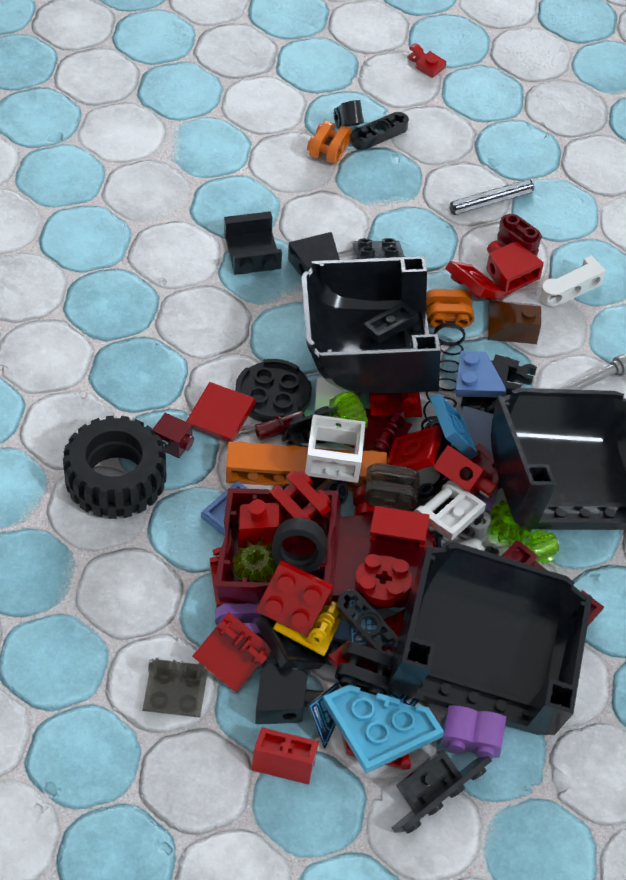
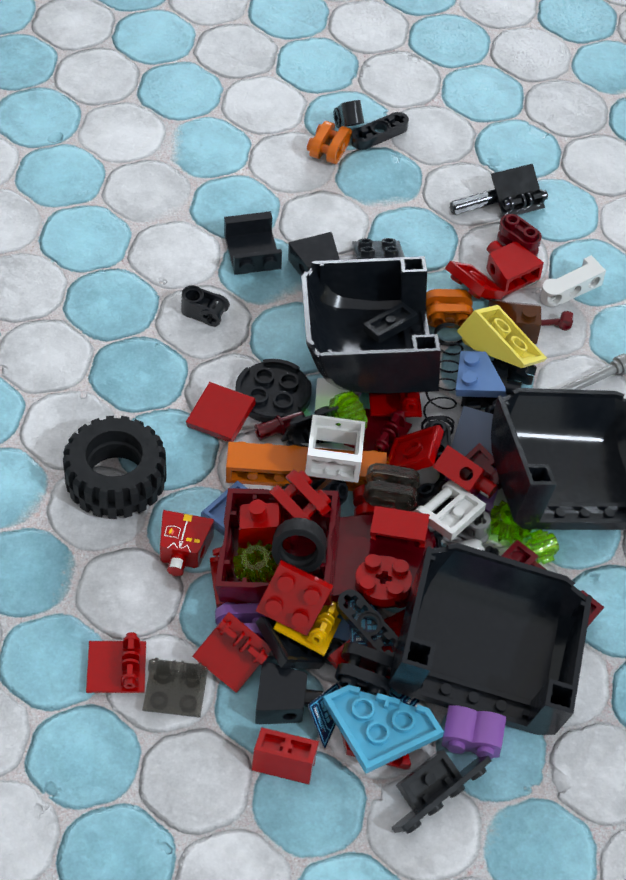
dark red brick [153,412,194,458] -> none
red plate [408,43,447,78] -> none
dark azure plate [430,393,478,460] -> none
none -> red hinge [86,632,146,693]
none -> red torso [160,510,214,576]
none -> black piece [181,285,230,327]
none -> light yellow slope [457,305,547,368]
none -> black hinge [491,163,548,216]
none -> dark red hand [541,311,573,331]

